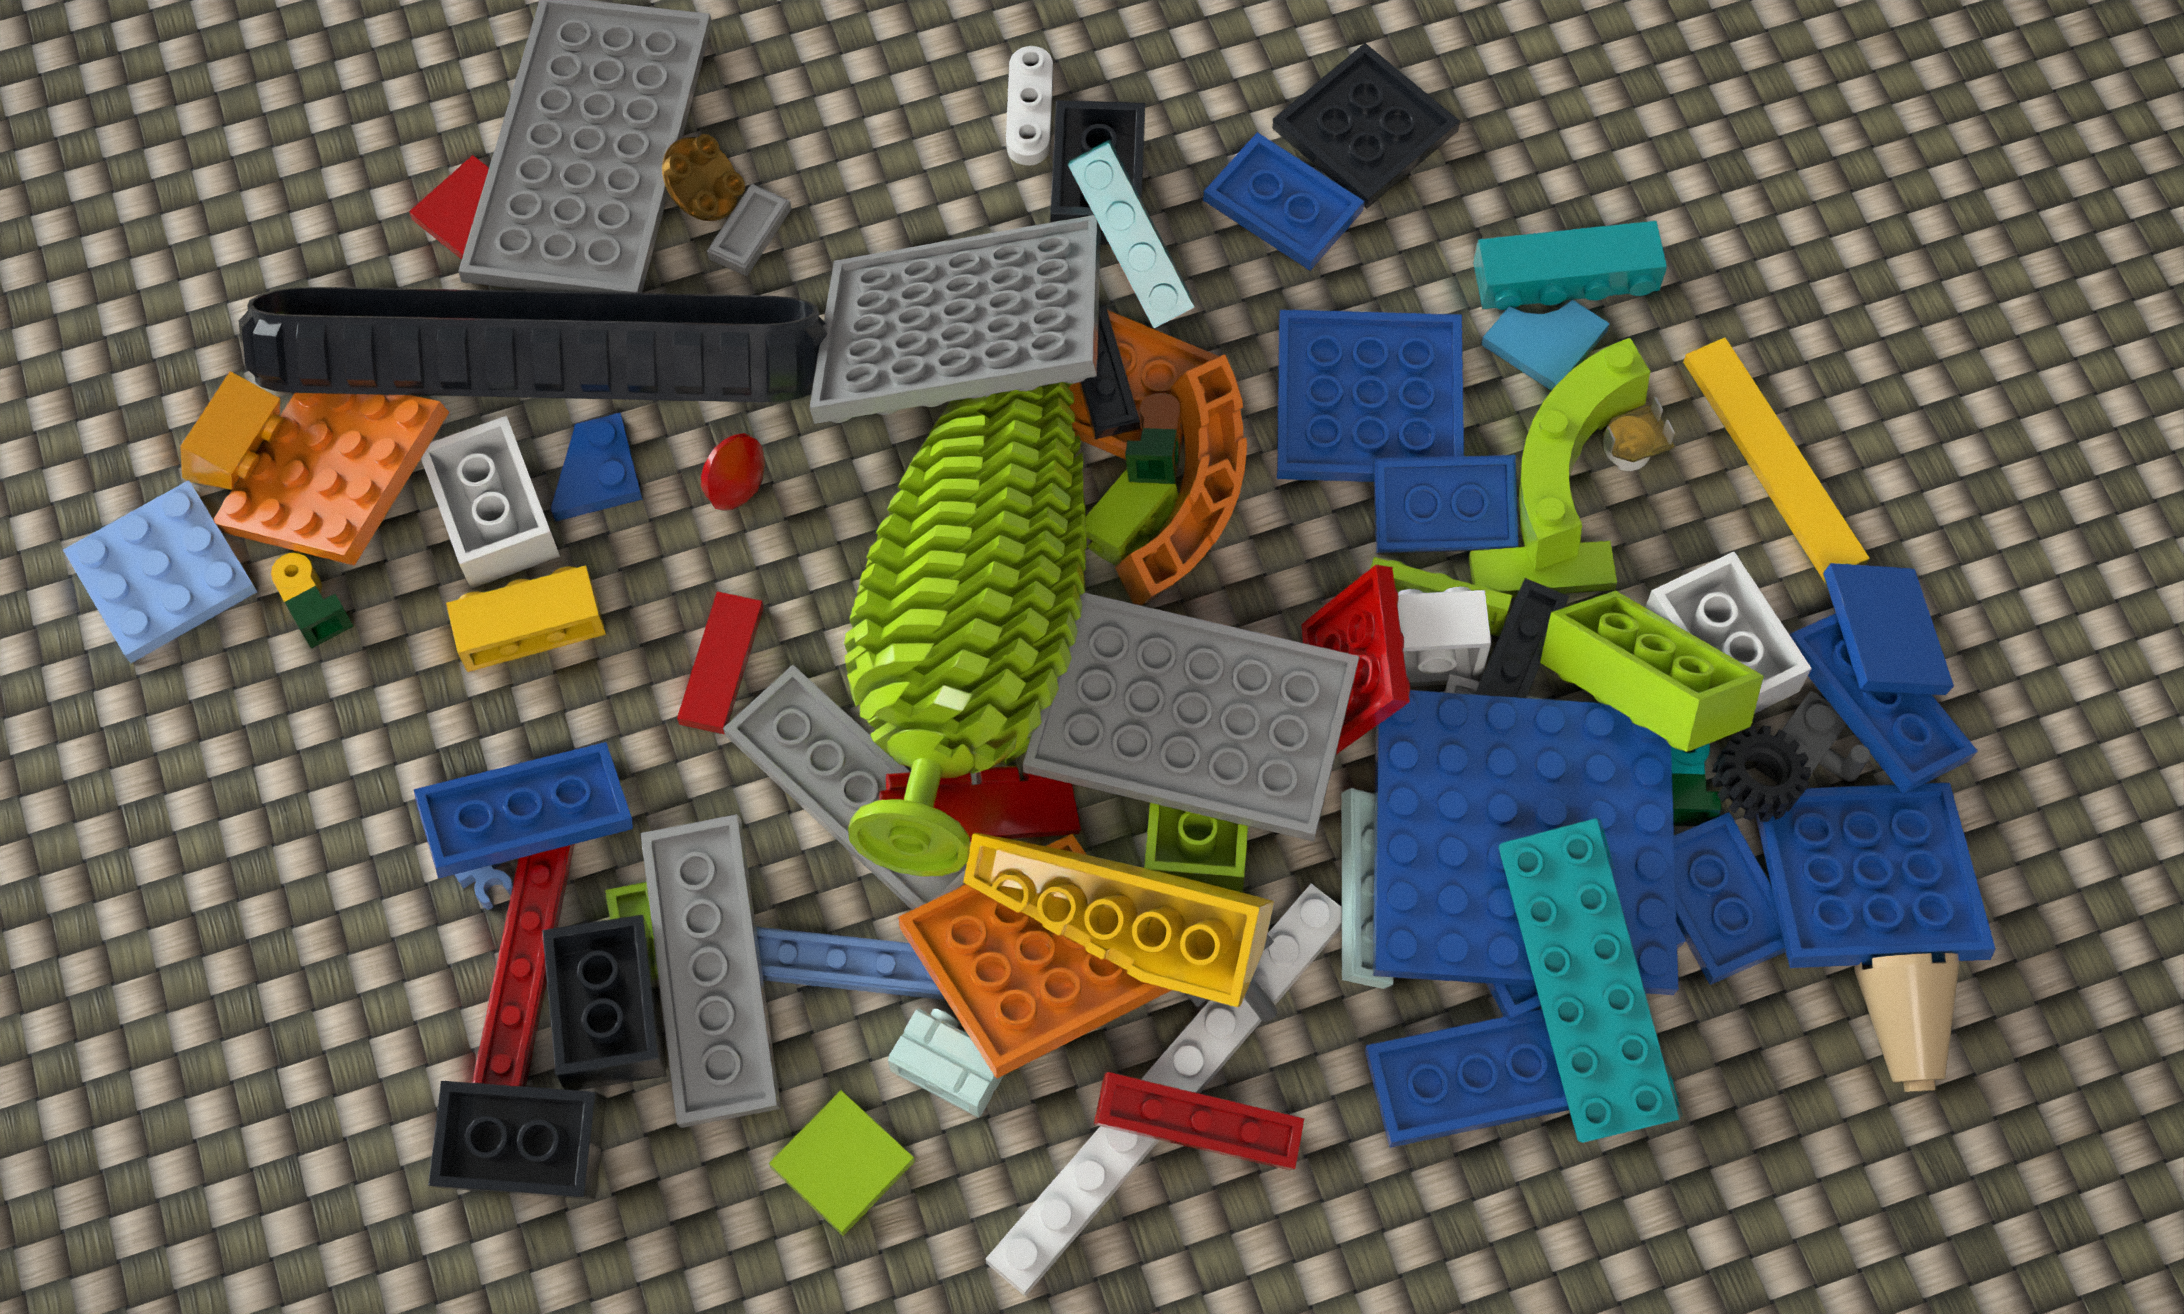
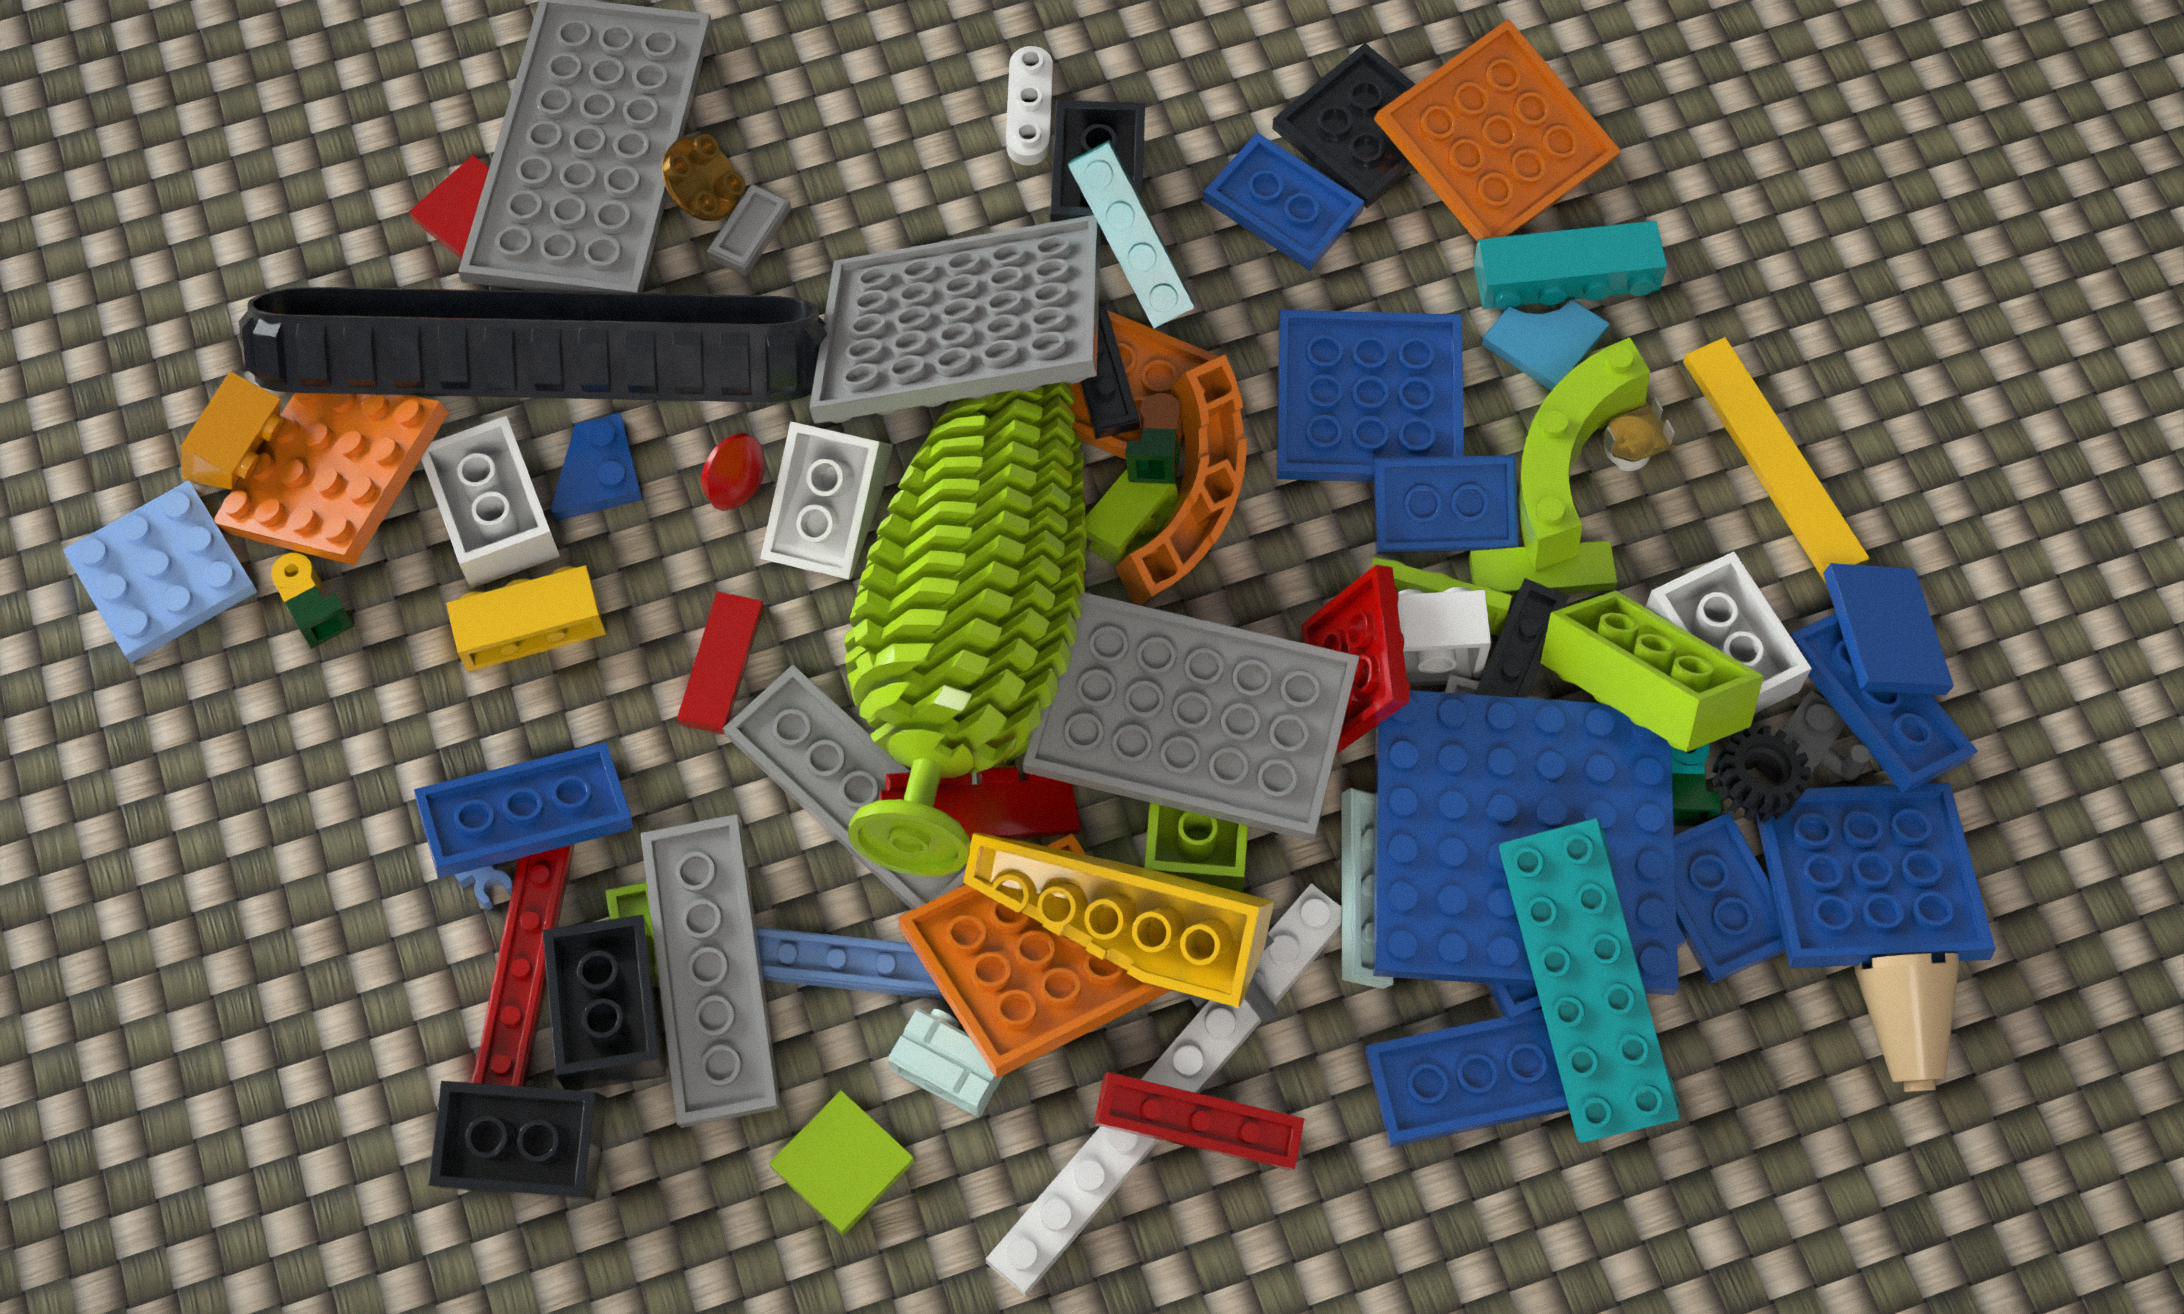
none -> white slope [760,421,893,580]
none -> orange plate [1374,18,1621,242]

